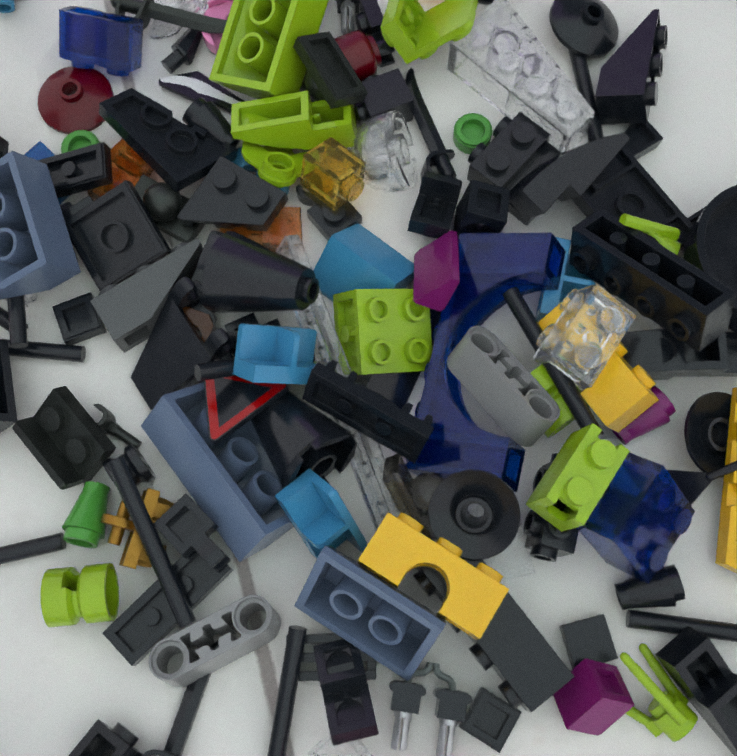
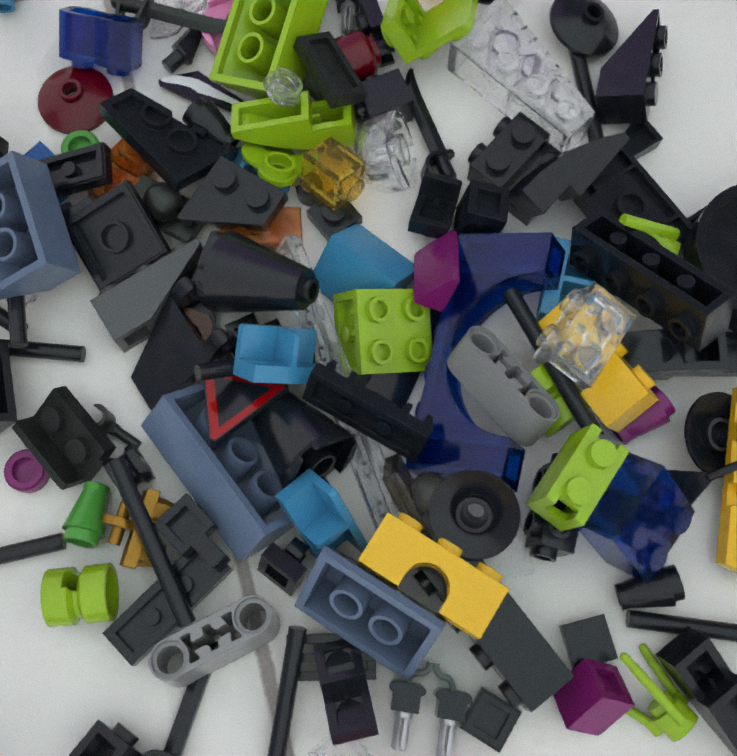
black tile [52,292,107,345] -> none
bright green tile [453,113,492,154] -> none
none -> magenta tile [4,449,50,493]
none -> black tile [257,537,309,596]
none -> clear plate [263,67,303,107]

